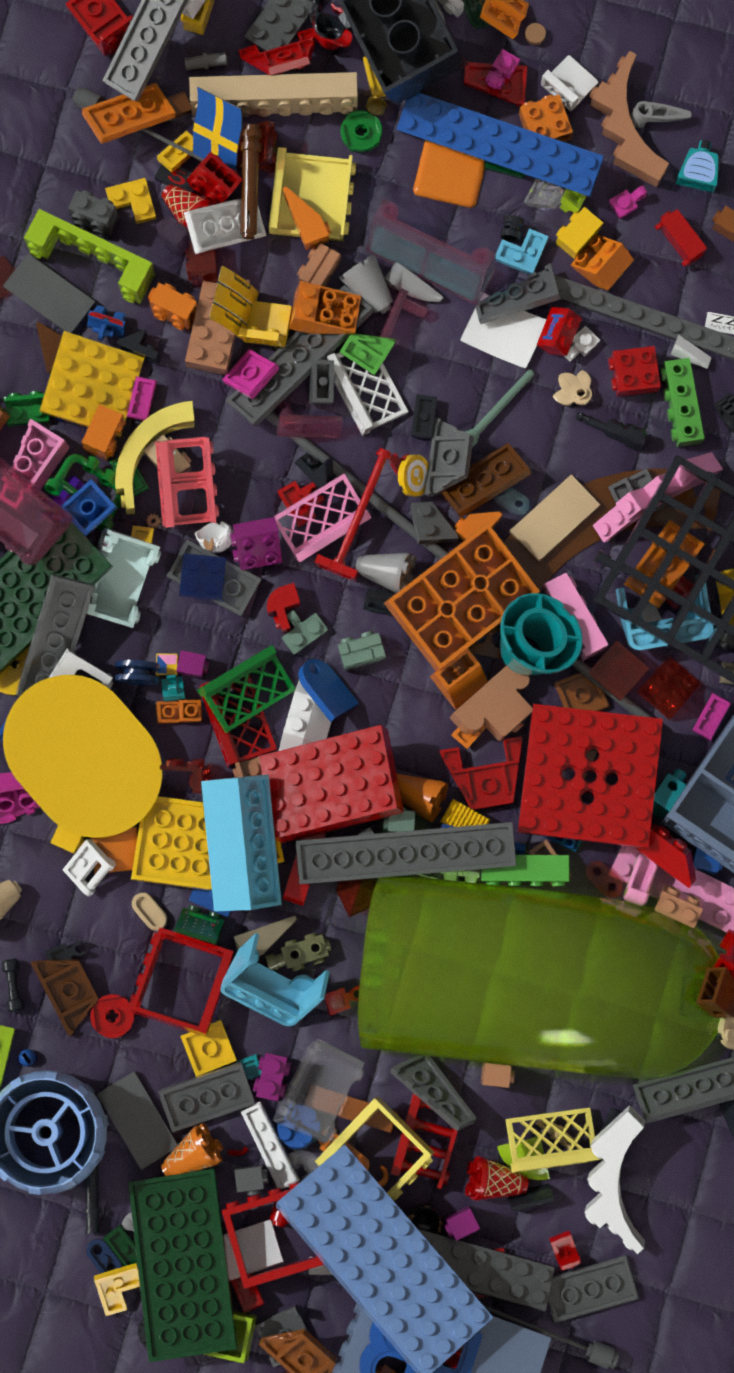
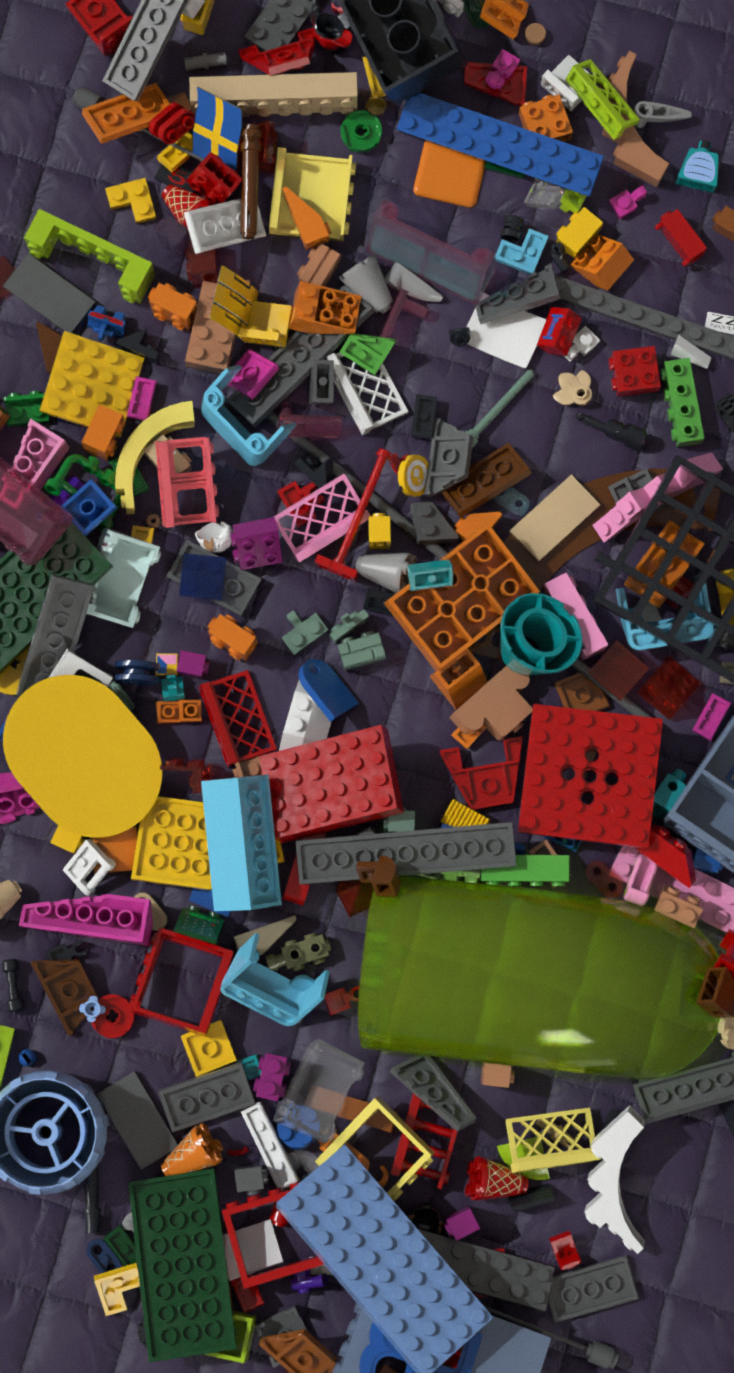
dark grey brick [68,190,119,237] -> none
green fence [197,645,296,733] -> none
red brick [267,583,301,633] -> none
orange cone [397,774,448,822] -> none
none -> dark pink wedge [19,894,153,946]
none -> light blue plate [79,996,106,1022]
none -> sand green axle [108,681,135,712]
none -> red brick [149,102,195,144]
none -> medium azure windscreen [201,365,297,466]
none -> orange brick [207,614,257,661]
none -> dark purple plate [291,1269,328,1293]
none -> sand green plate [330,609,369,644]
none -> reddish brown brick [355,855,401,897]
none -> yellow brick [368,513,391,550]
none -> teal slope [407,560,453,591]
none -> black plate [449,327,471,346]
none -> black arm [551,242,570,273]
none -> lime fence [565,59,640,140]

